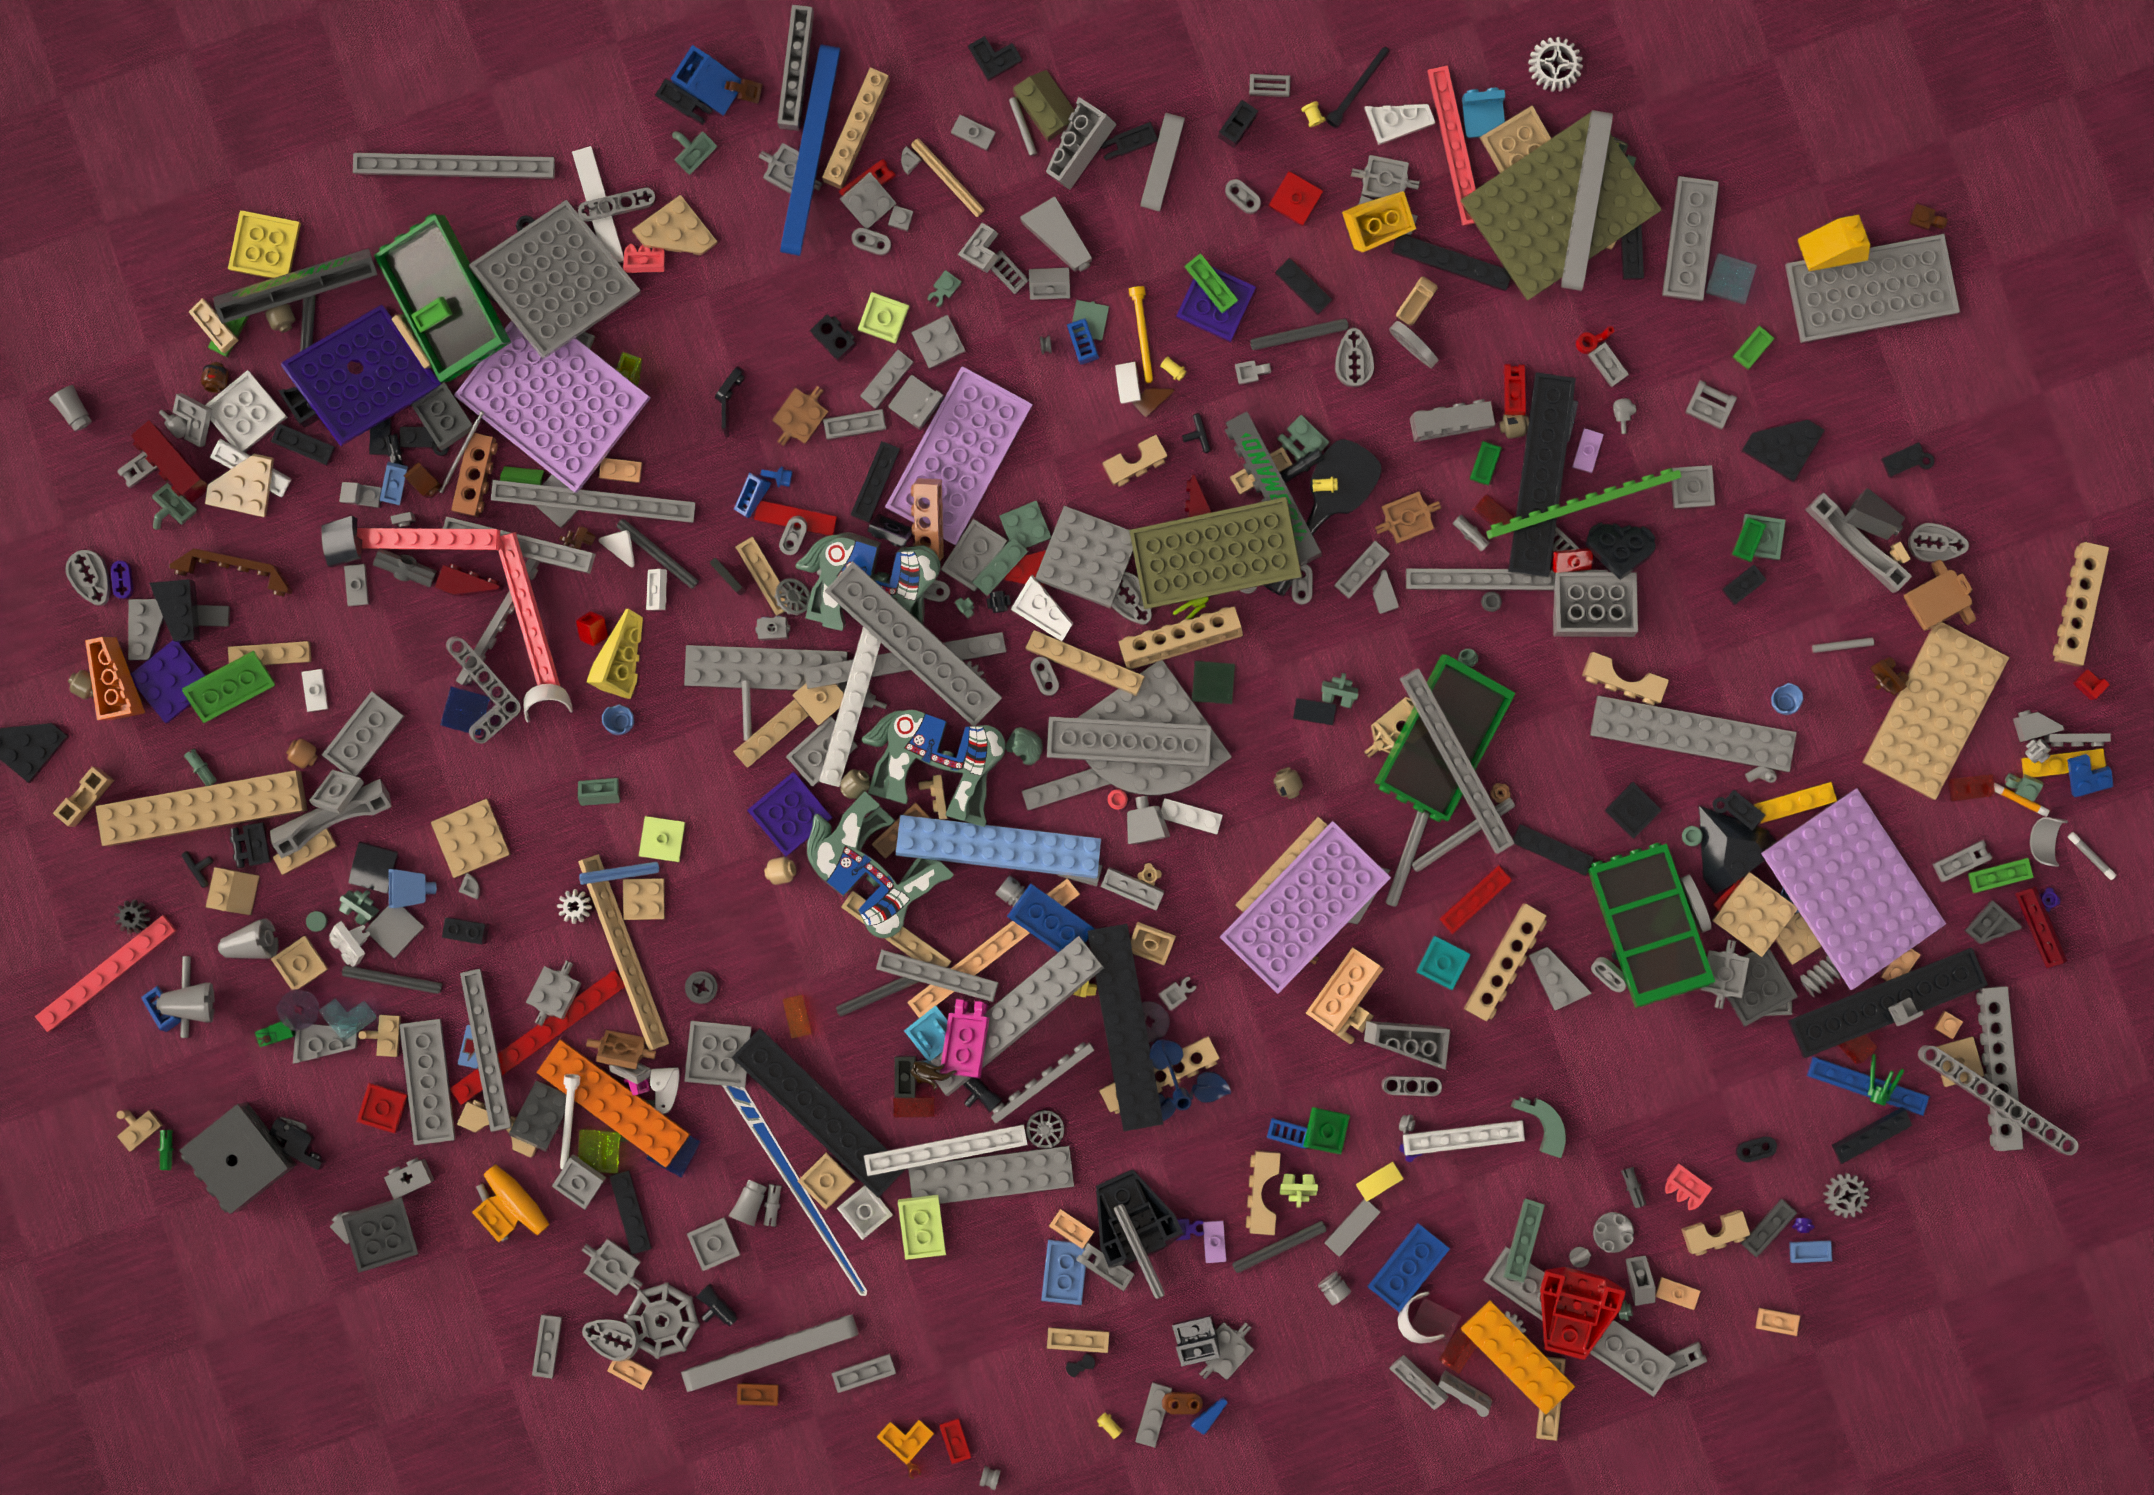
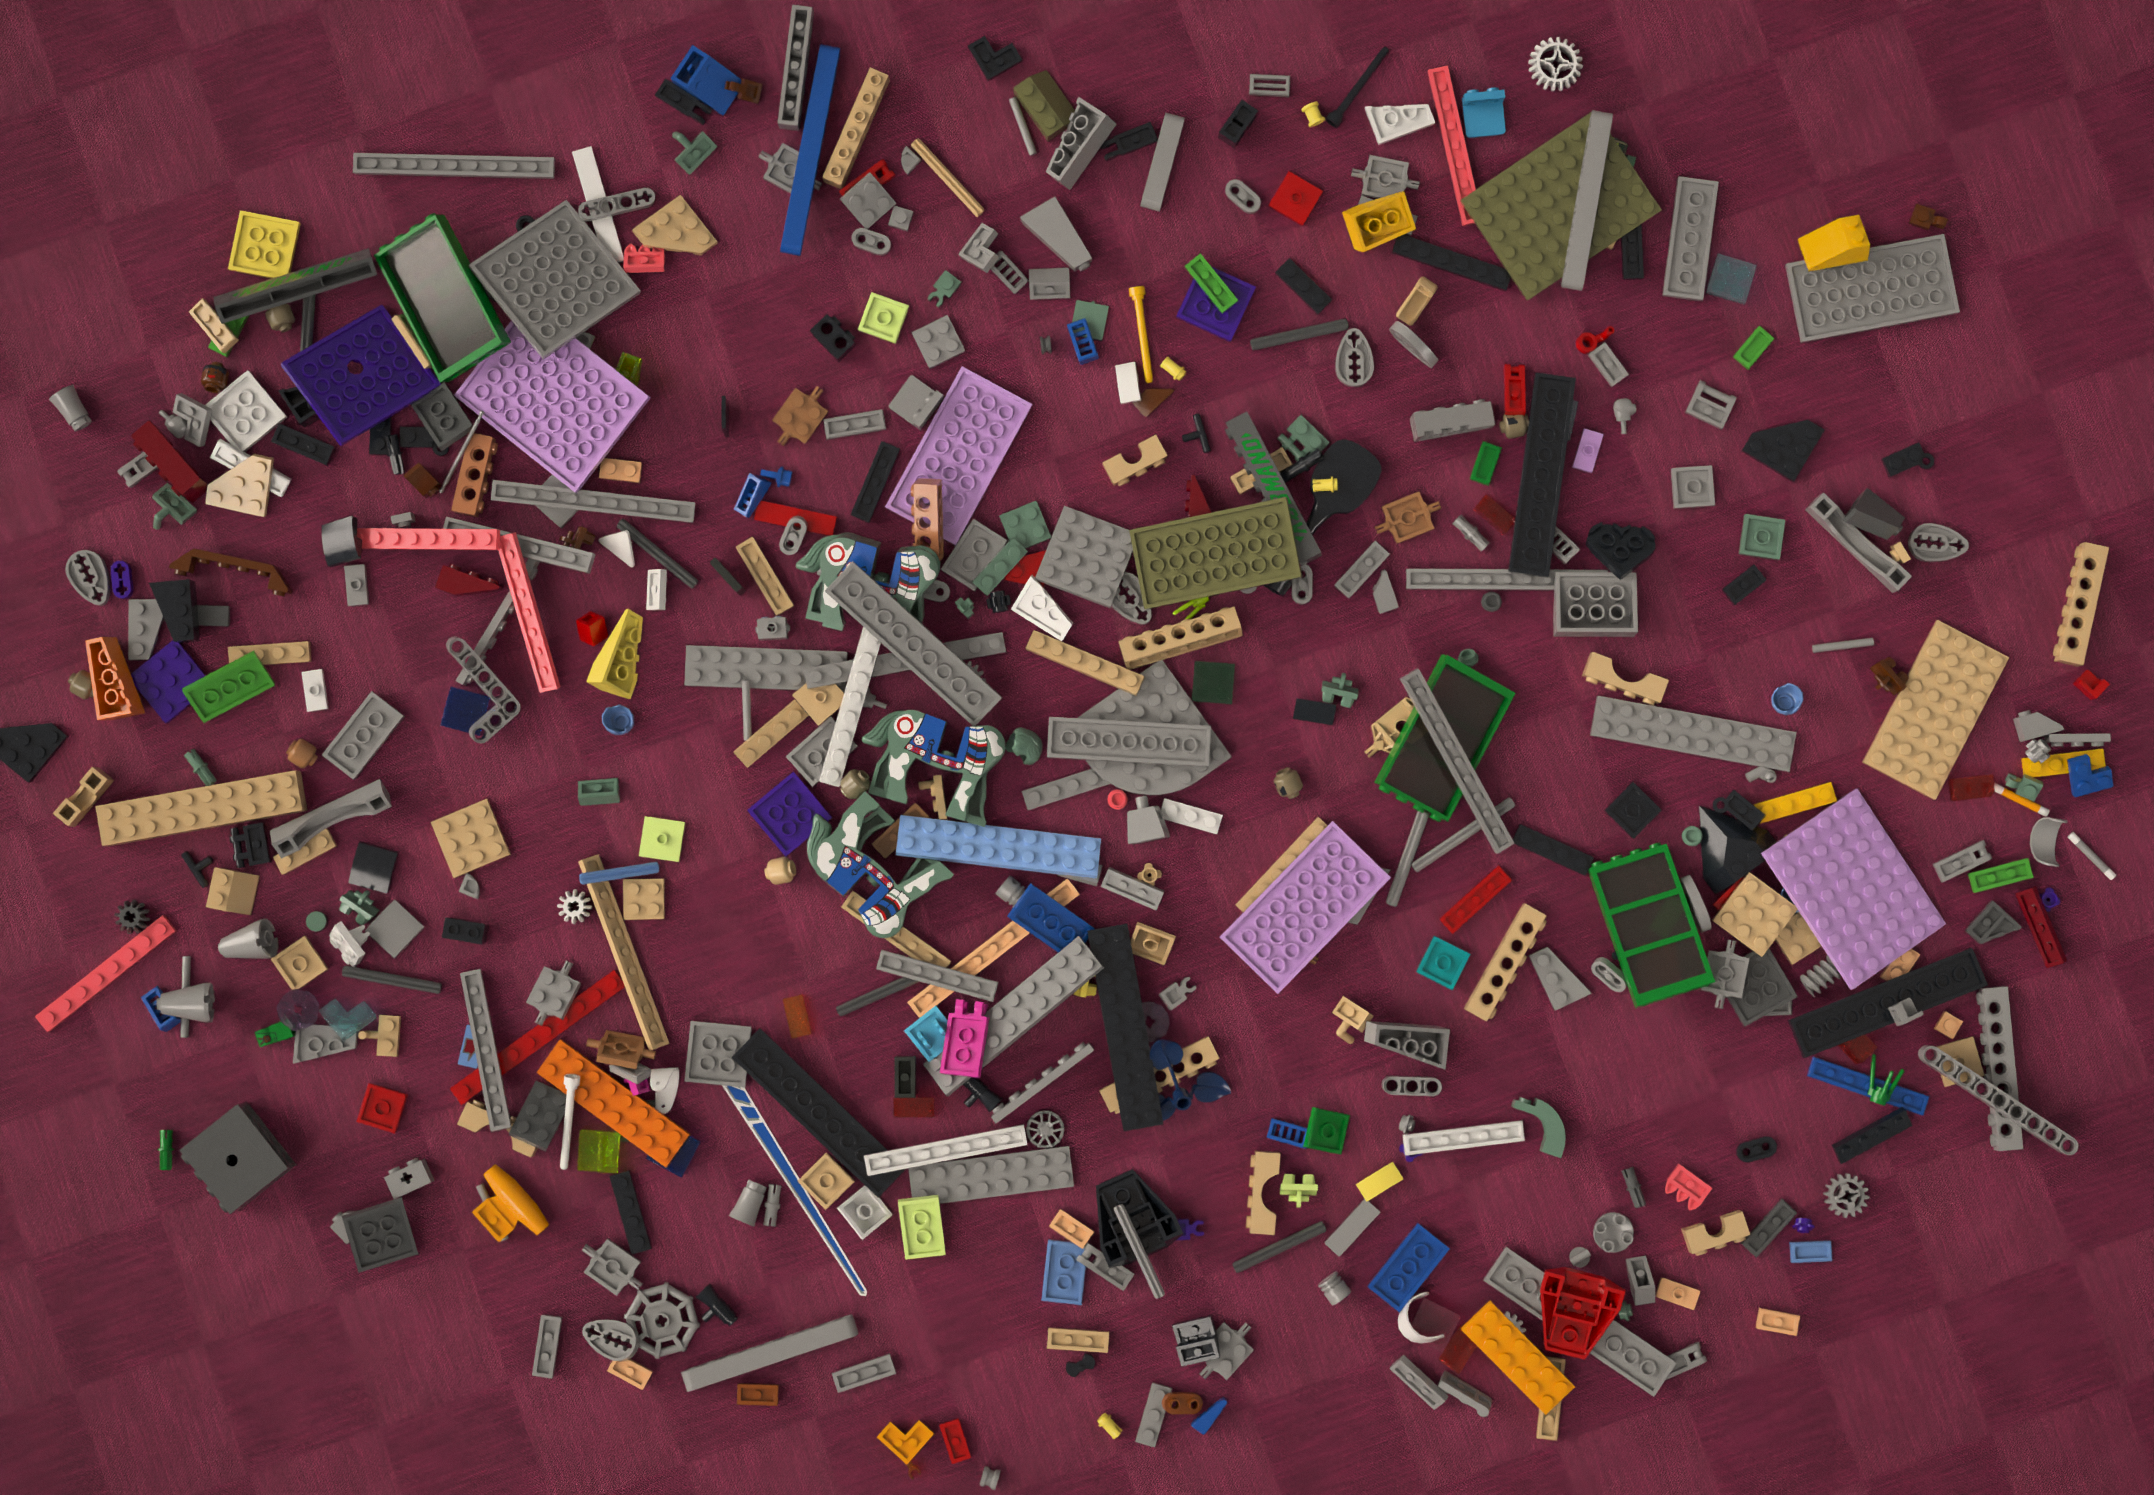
tan plate [117,1110,163,1152] -> none
black plate [269,1117,326,1170] -> none
light grey plate [309,770,364,814] -> none
light grey slope [339,482,382,508] -> none
dark grey piece [373,548,437,587] -> none
medium blue plate [380,462,408,505] -> none
medium blue torso [389,869,437,908] -> none
light grey plate [399,1019,456,1145] -> none
bright green tile [411,296,452,333] -> none
bright green tile [500,466,544,485] -> none
white piece [523,684,573,723] -> none
light grey plate [552,1154,606,1210] -> none
dark grey gear [685,971,718,1004] -> none
light grey plate [687,1217,741,1271] -> none
black plate [715,366,746,403] -> none
light grey wheel [774,578,810,616] -> none
light grey plate [860,350,914,409] -> none
black plate [867,513,913,547] -> none
dark brown piece [911,1060,957,1091] -> none
light grey plate [951,115,996,151] -> none
light grey plate [1030,657,1059,696] -> none
lavender plate [1203,1220,1226,1263] -> none
light grey plate [1235,360,1271,385] -> none
light nougat plate [1306,947,1384,1035] -> none
tan plate [1480,106,1551,173] -> none
bright green plate [1486,468,1682,539] -> none
medium nougat plate [1490,783,1510,803] -> none
sand green plate [1503,1198,1545,1283] -> none
plate [1552,548,1593,573] -> none
green tile [1731,517,1766,562] -> none
medium nougat piece [1904,559,1976,631] -> none

